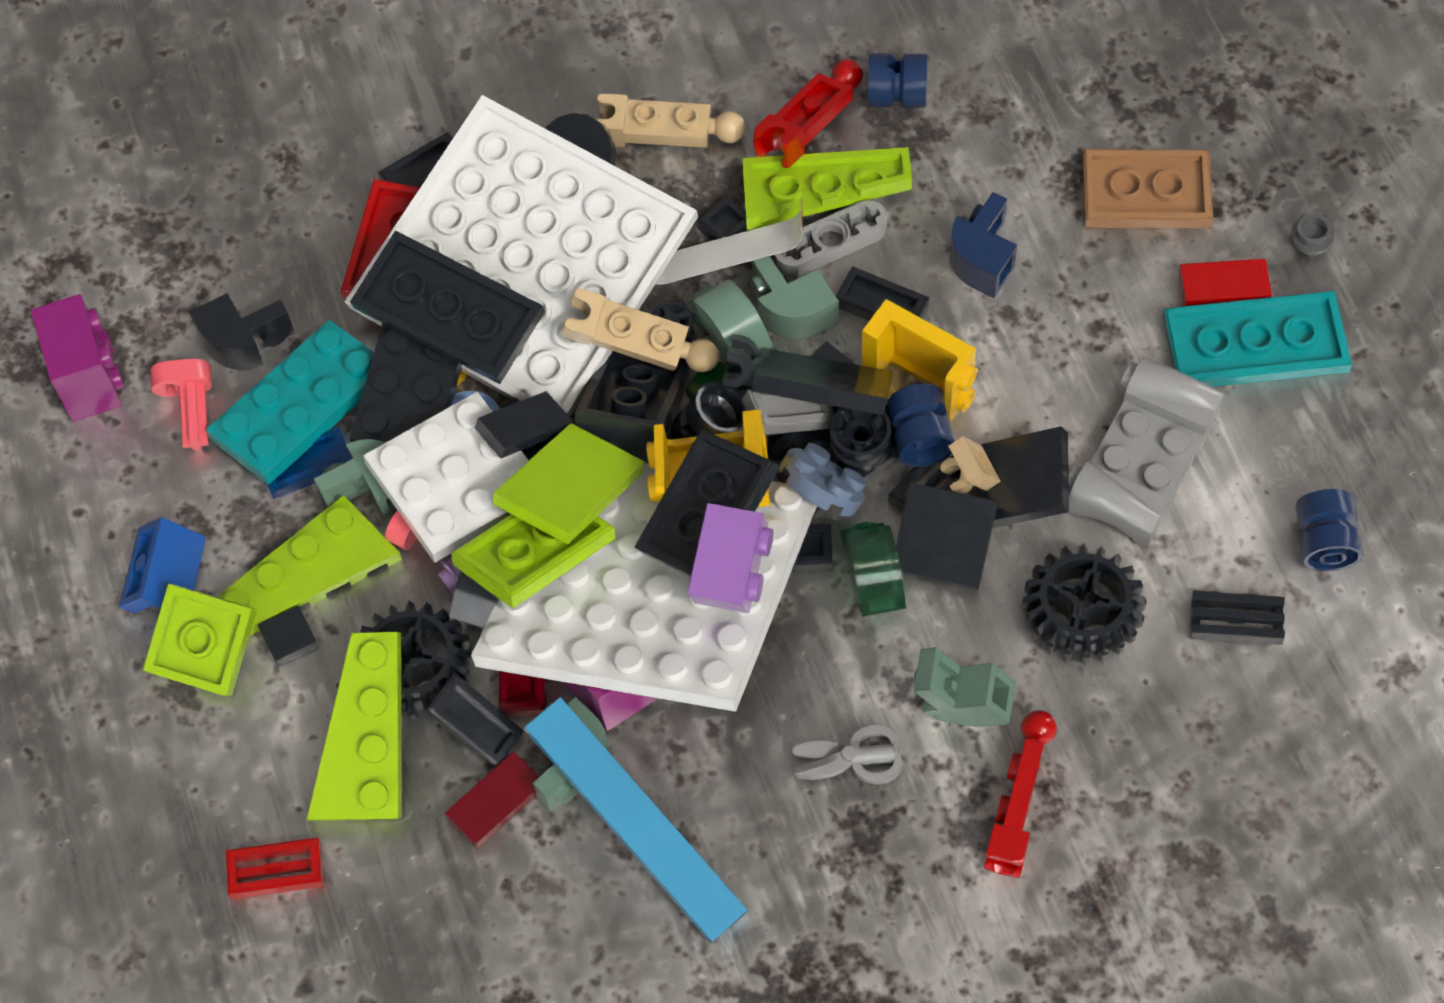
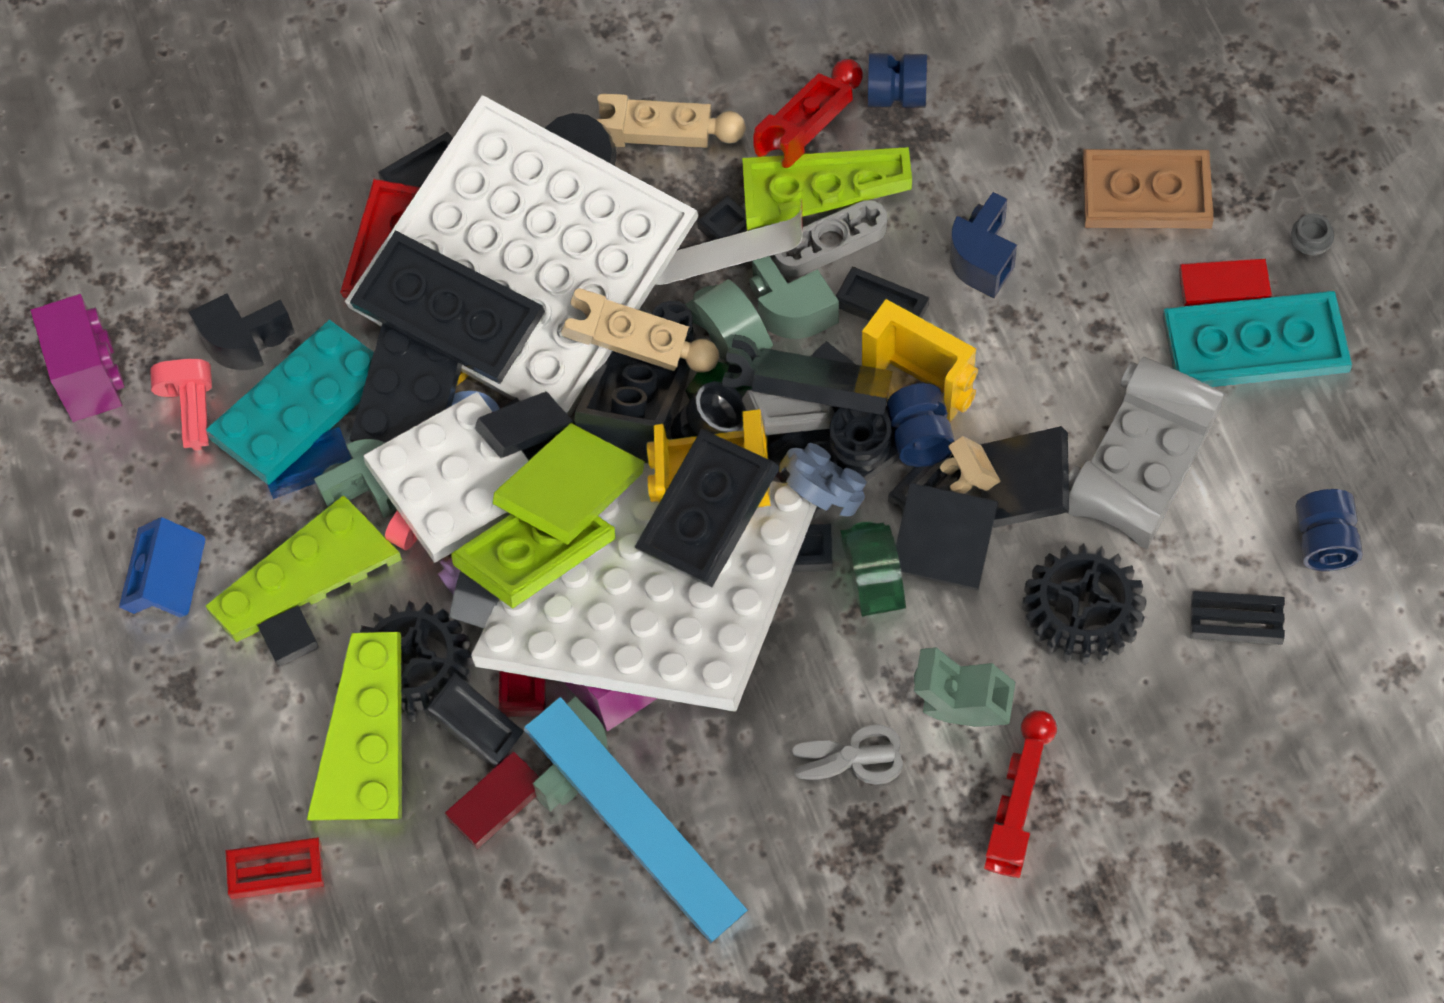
lime plate [143,584,257,696] -> none
medium lavender piece [687,503,774,614] -> none

